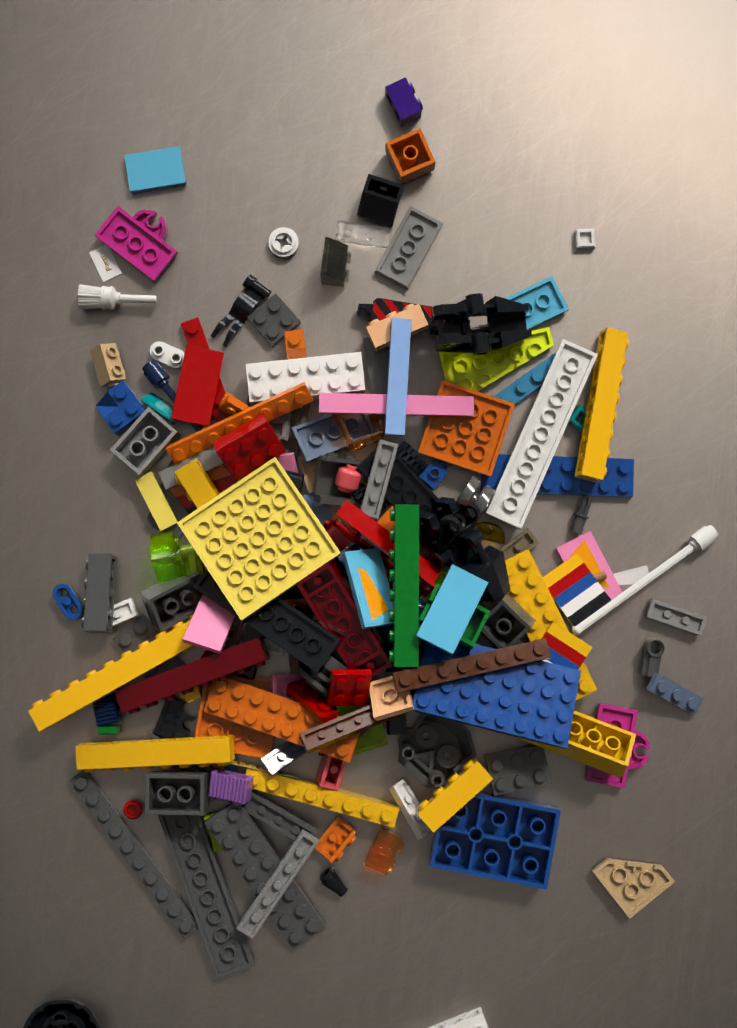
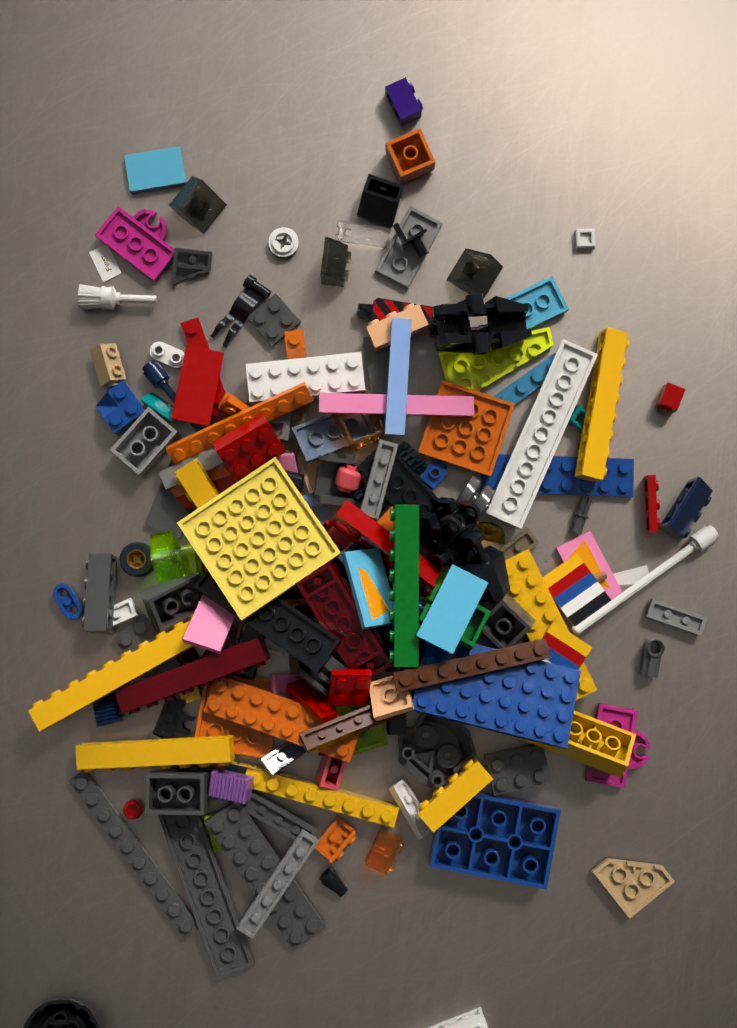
green tile [98,725,121,735] -> none
light yellow tile [134,471,178,532] -> none
sand blue plate [646,672,704,716] -> none
none -> black wheel [119,542,157,577]
none -> clear smoke slope [169,176,227,234]
none -> dark grey wing [171,247,212,284]
none -> dark grey tile [176,648,200,666]
none -> black bracket [393,223,429,258]
none -> clear smoke slope [446,248,503,299]
none -> red plate [644,475,661,534]
none -> red brick [655,382,686,414]
none -> dark blue slope [660,476,713,540]

